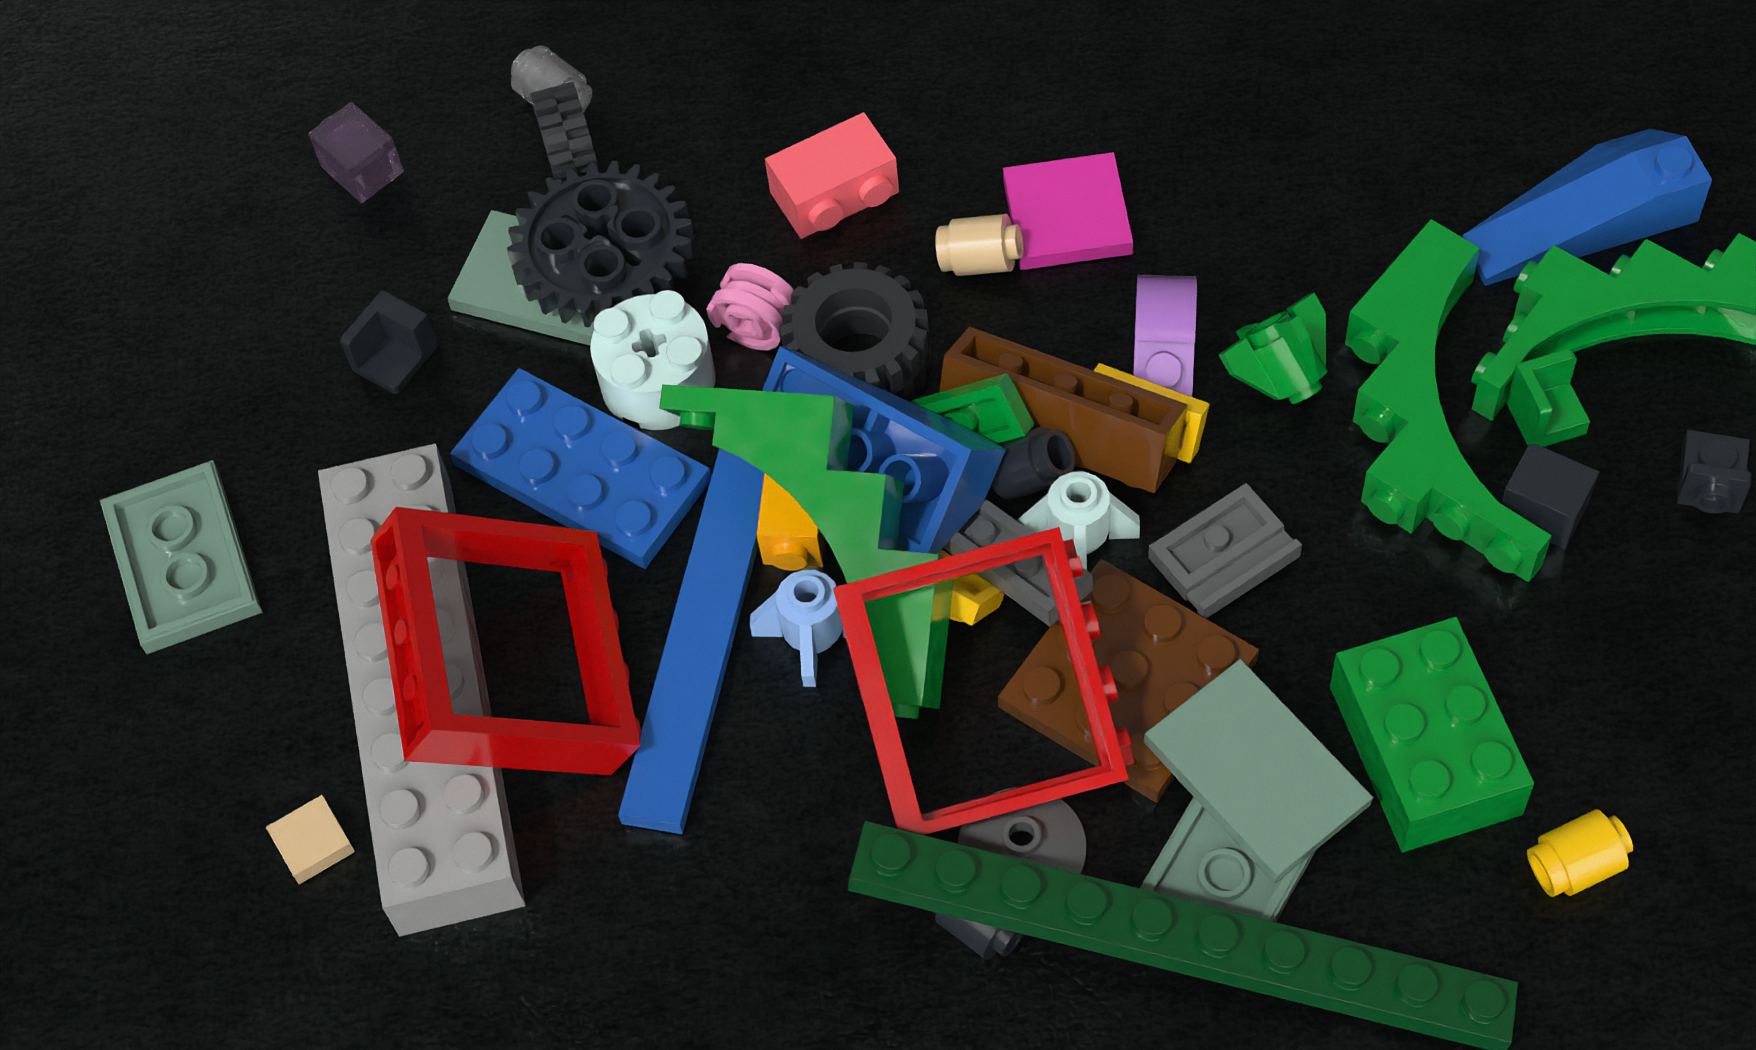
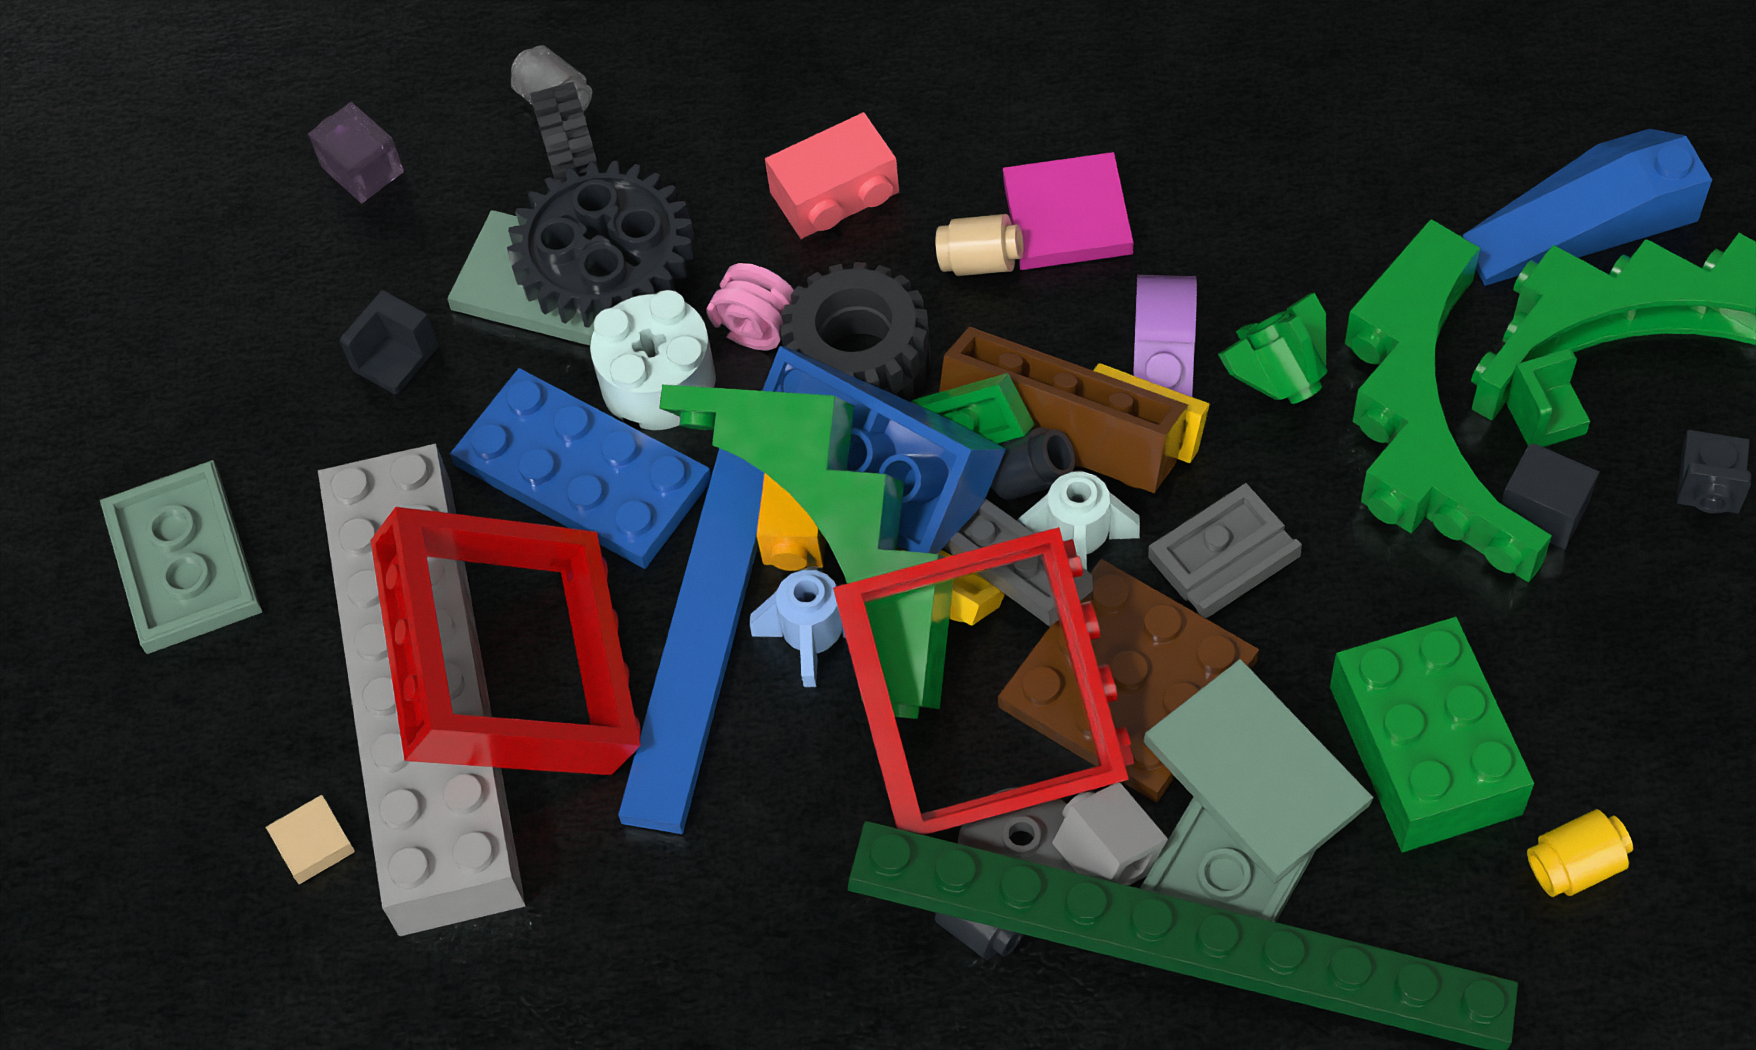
none -> light grey brick [1052,782,1168,886]

